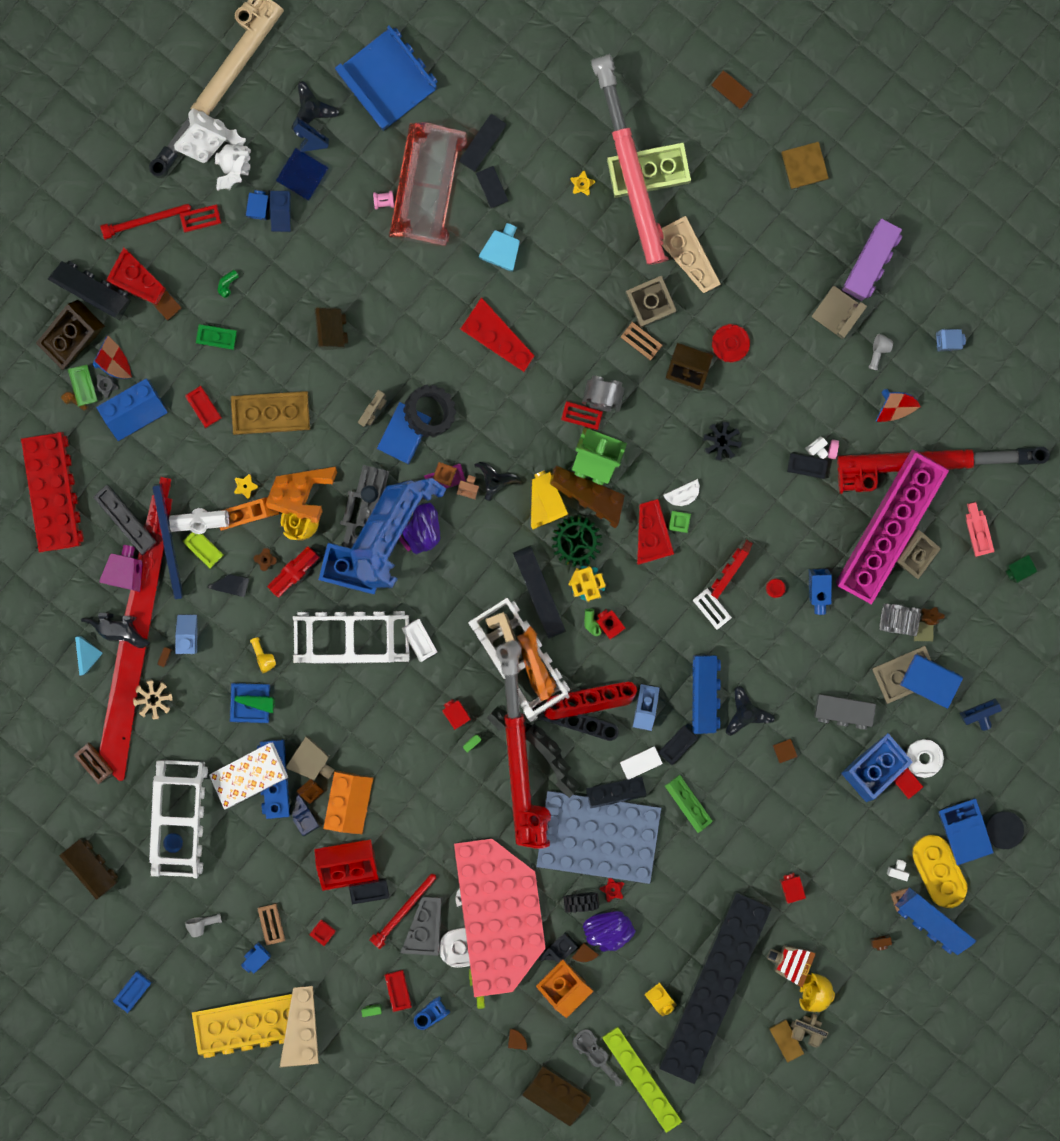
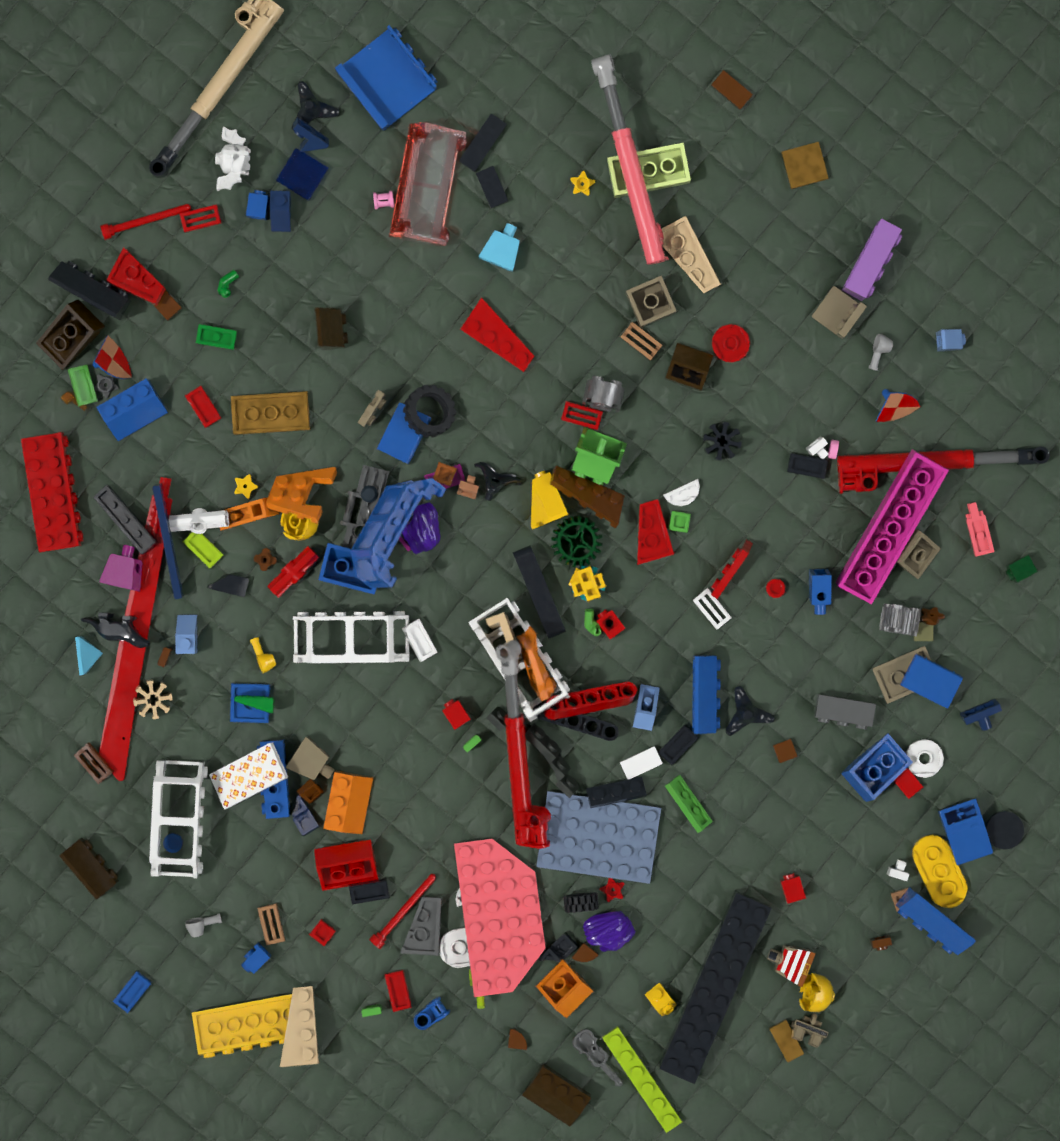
white bracket [174,108,227,163] -> none

